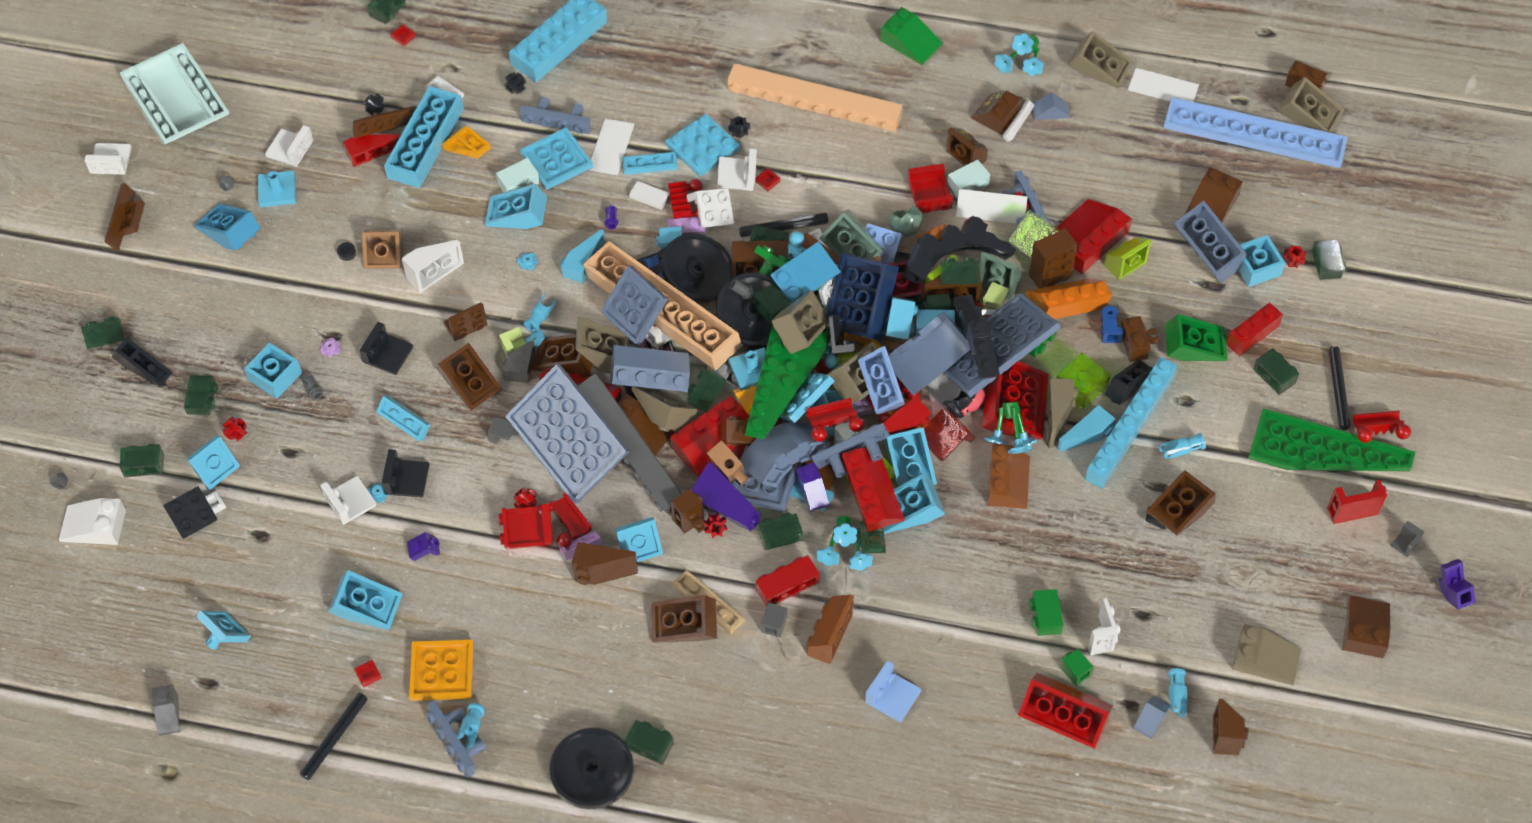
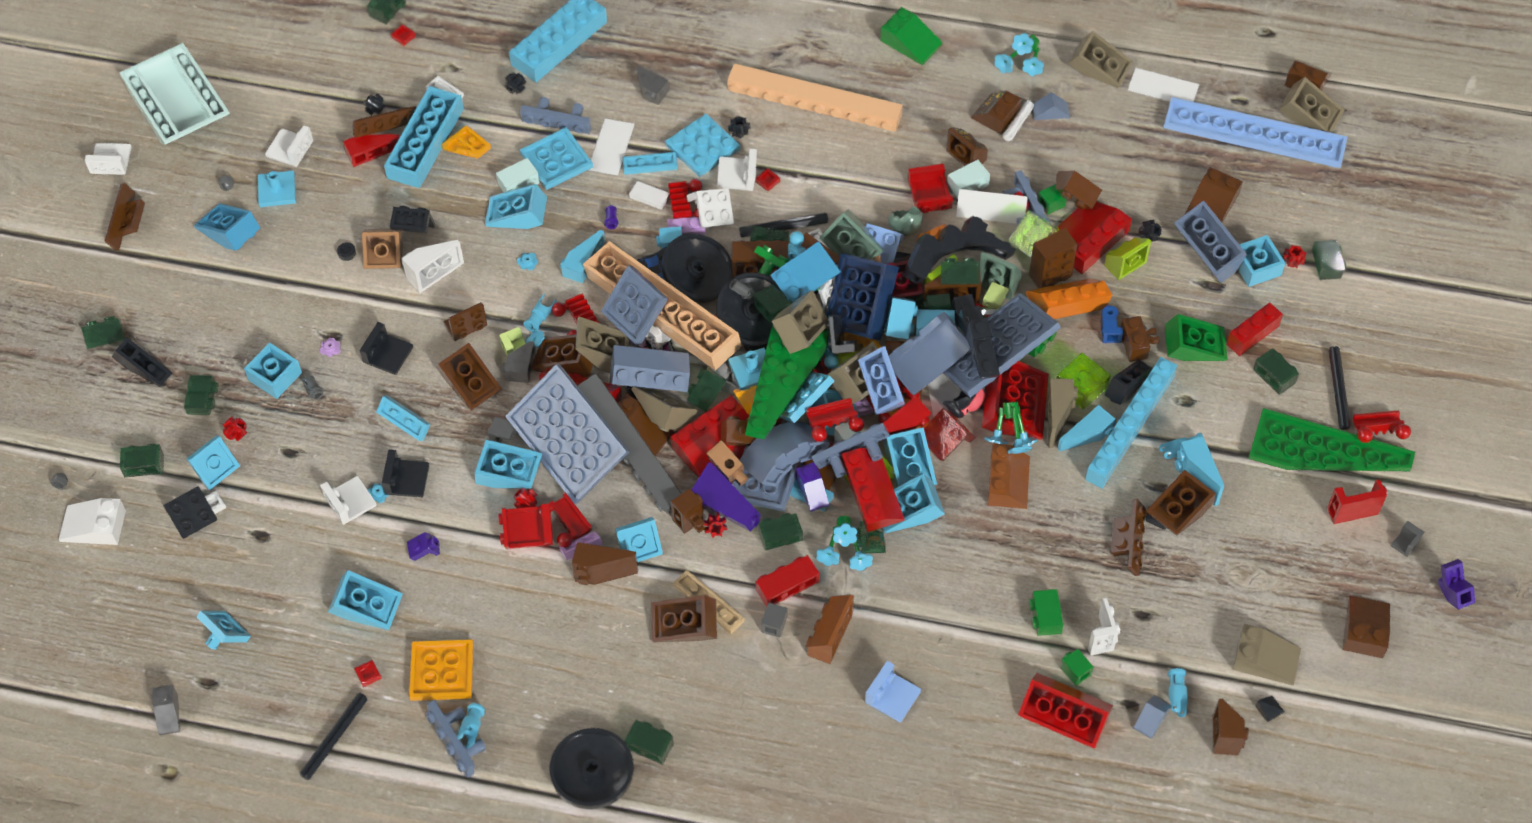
none -> black bracket [390,206,435,233]
none -> medium azure slope [475,440,542,488]
none -> red gear [551,293,599,335]
none -> flat silver slope [637,66,669,105]
none -> green brick [1038,184,1067,215]
none -> reddish brown slope [1056,170,1102,210]
none -> reddish brown bracket [1111,499,1146,576]
none -> black gear [1139,220,1162,242]
none -> medium azure slope [1175,437,1224,506]
none -> black slope [1255,695,1285,722]

